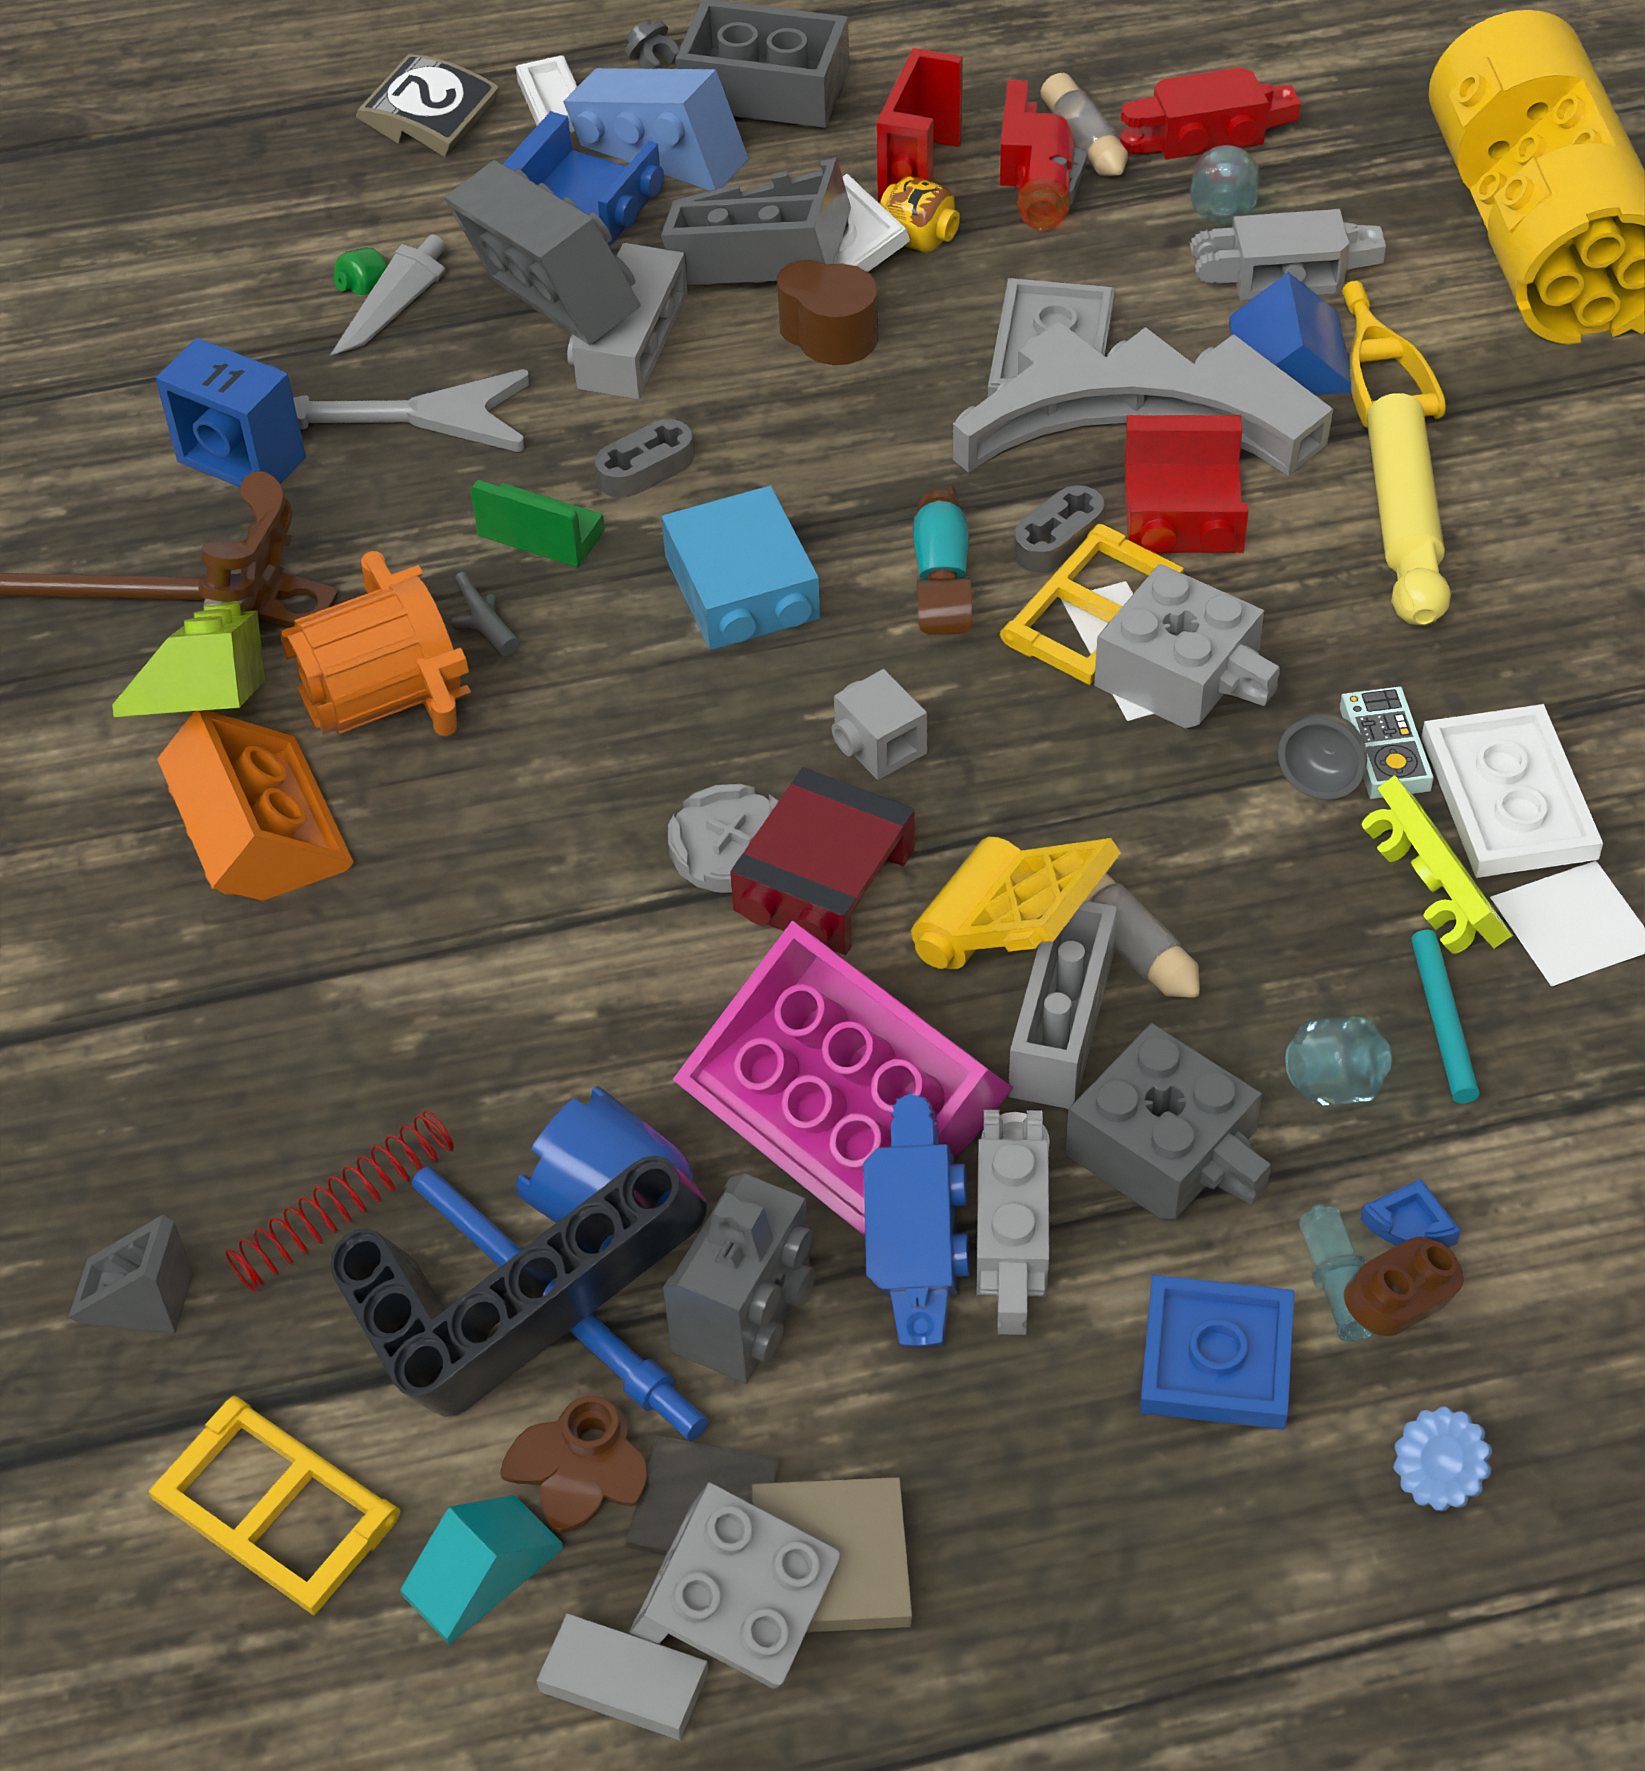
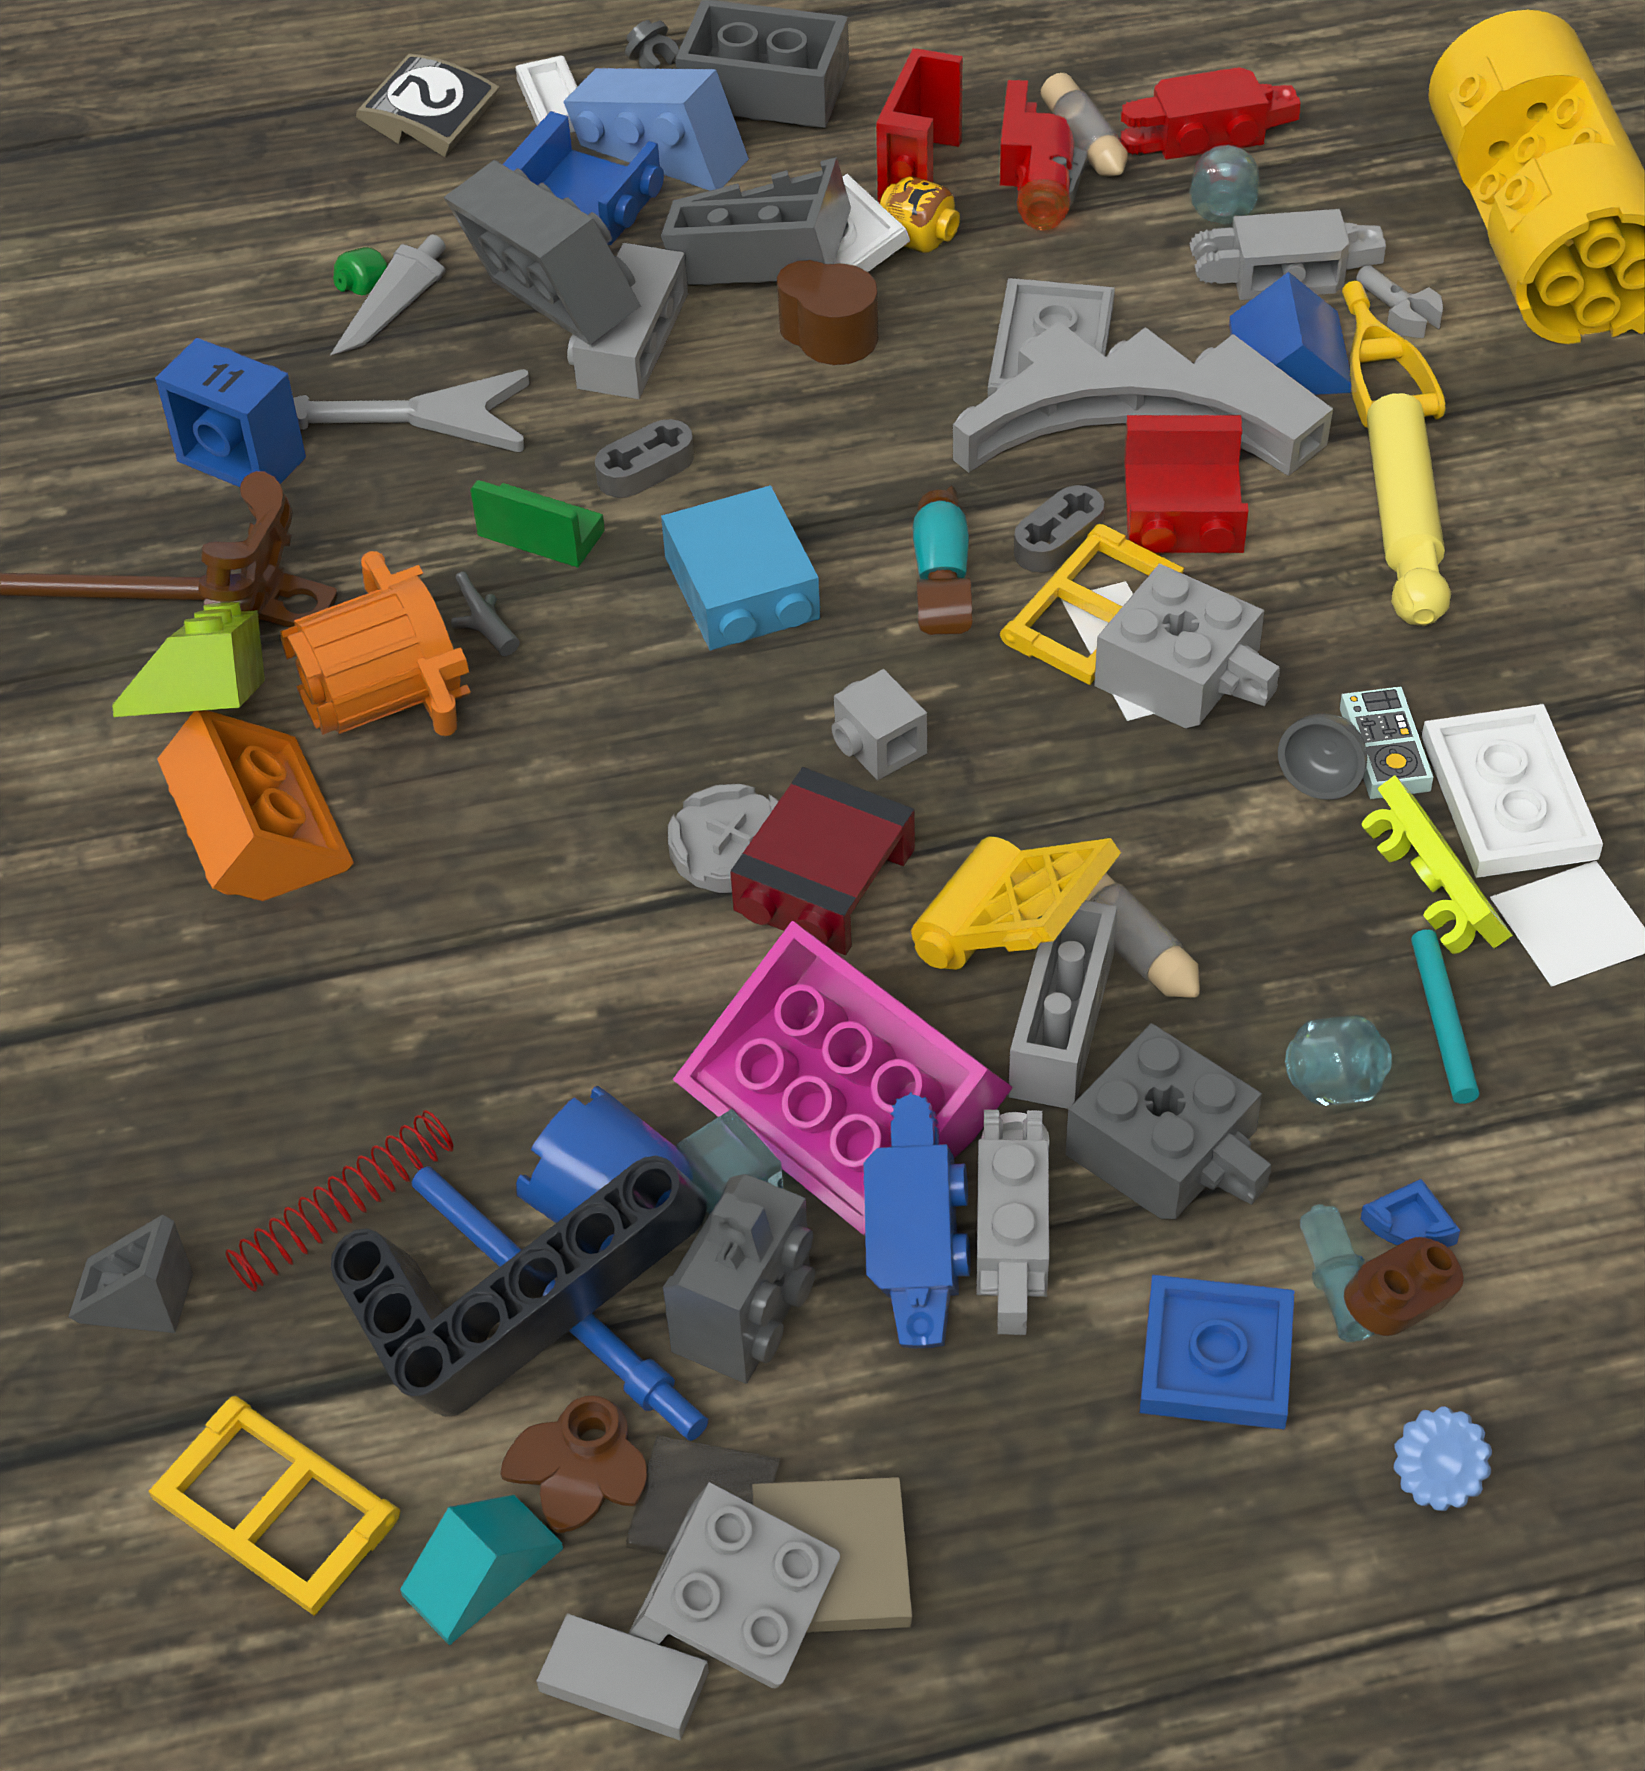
none -> clear light blue brick [677,1109,783,1214]
none -> light grey bar [1356,265,1443,338]

